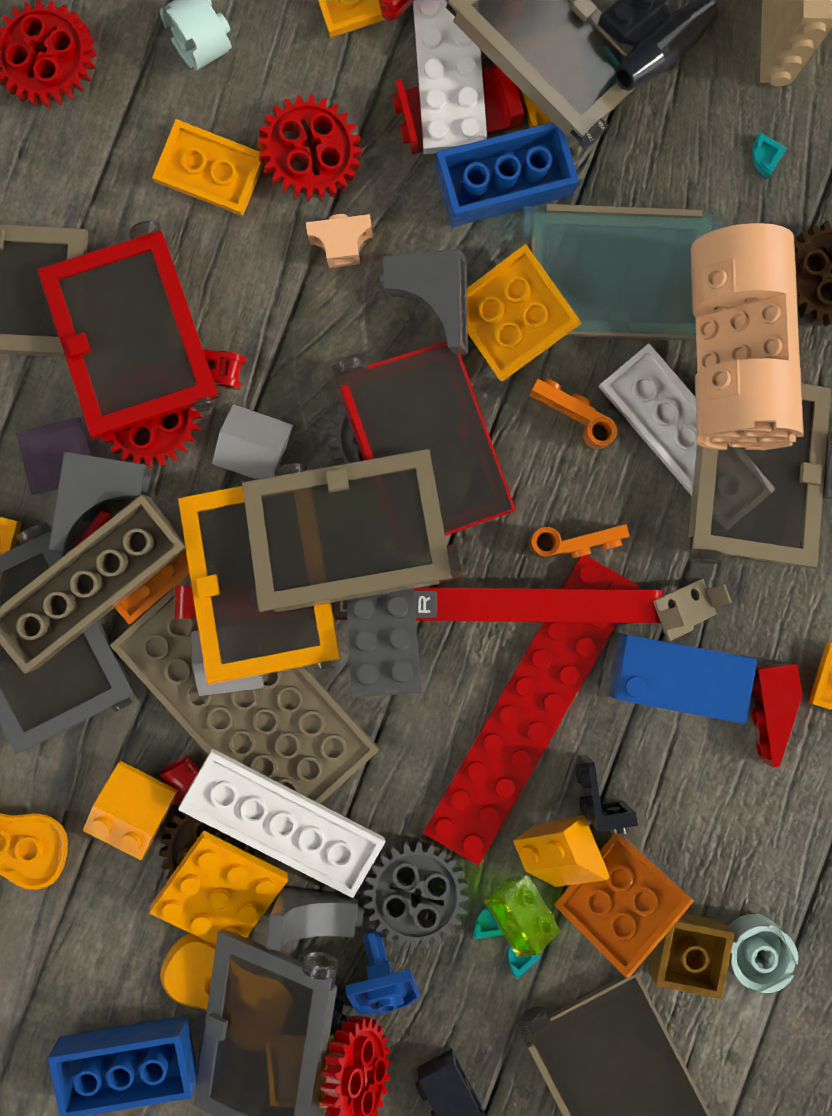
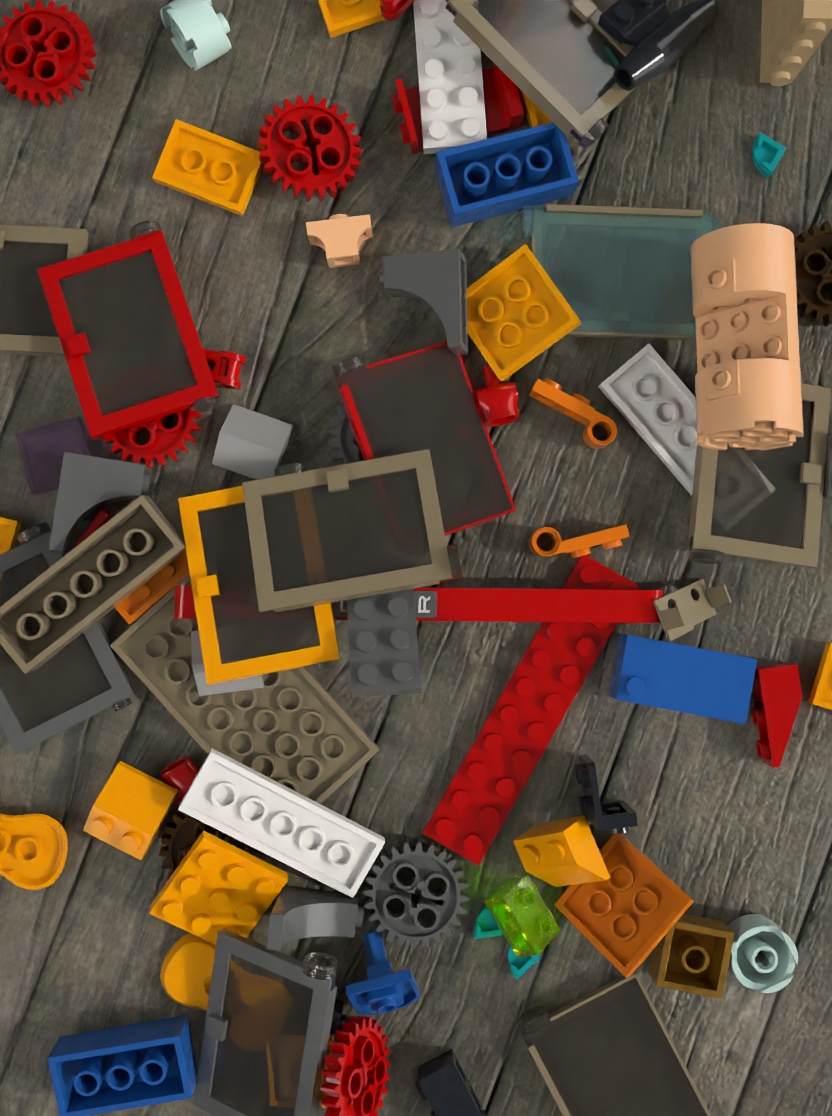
none -> red piece [474,365,520,427]

